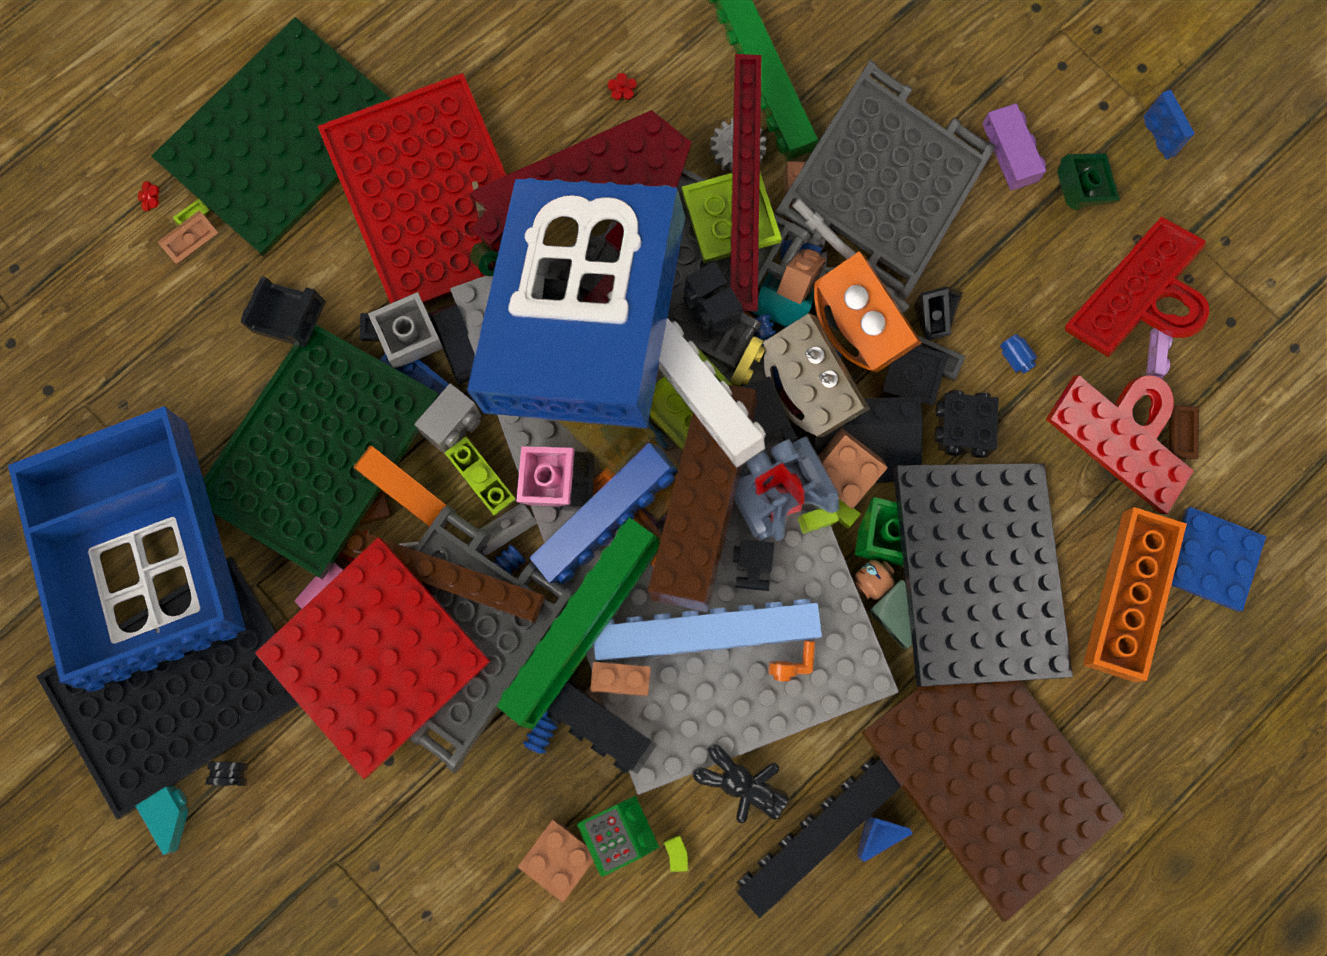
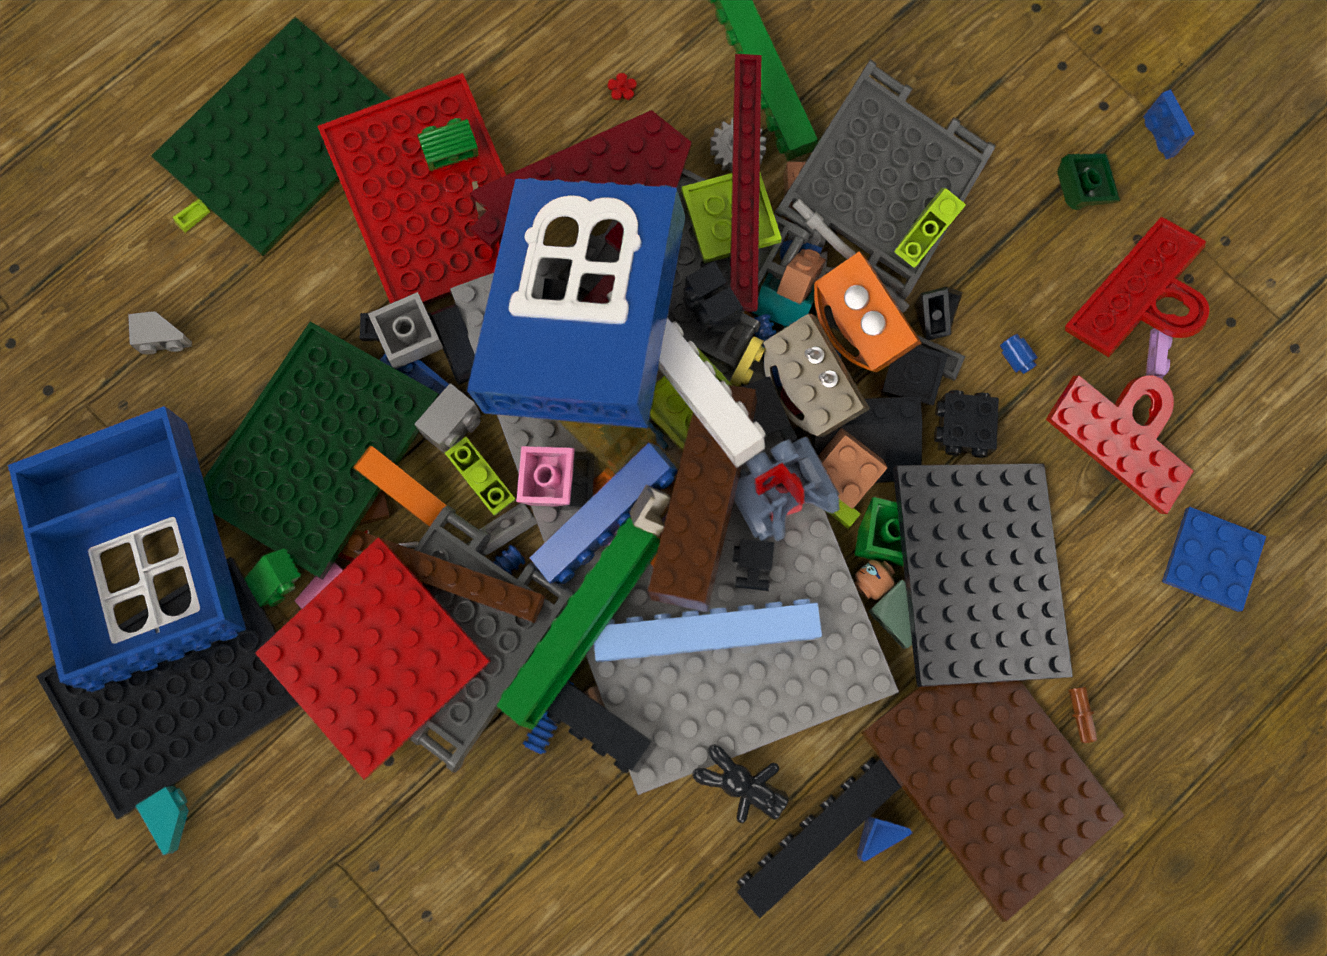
red plant [138,181,159,211] -> none
nougat plate [157,210,218,264] -> none
black wheel [205,761,248,786] -> none
black panel [240,276,326,348] -> none
dark green brick [470,242,499,276] -> none
nougat brick [518,818,593,902] -> none
slope [577,795,660,877] -> none
nougat brick [591,662,650,697] -> none
lime piece [664,835,688,872] -> none
orange plate [768,640,815,681] -> none
lime piece [797,508,839,534] -> none
medium lavender brick [982,103,1046,191] -> none
orange brick [1083,507,1187,683] -> none
reddish brown tile [1169,405,1199,460] -> none
none -> light grey slope [128,311,192,354]
none -> green brick [244,549,301,607]
none -> green brick [417,118,479,171]
none -> dark tan panel [629,485,670,536]
none -> lime slope [894,188,966,268]
none -> dark orange axle [1068,687,1097,743]

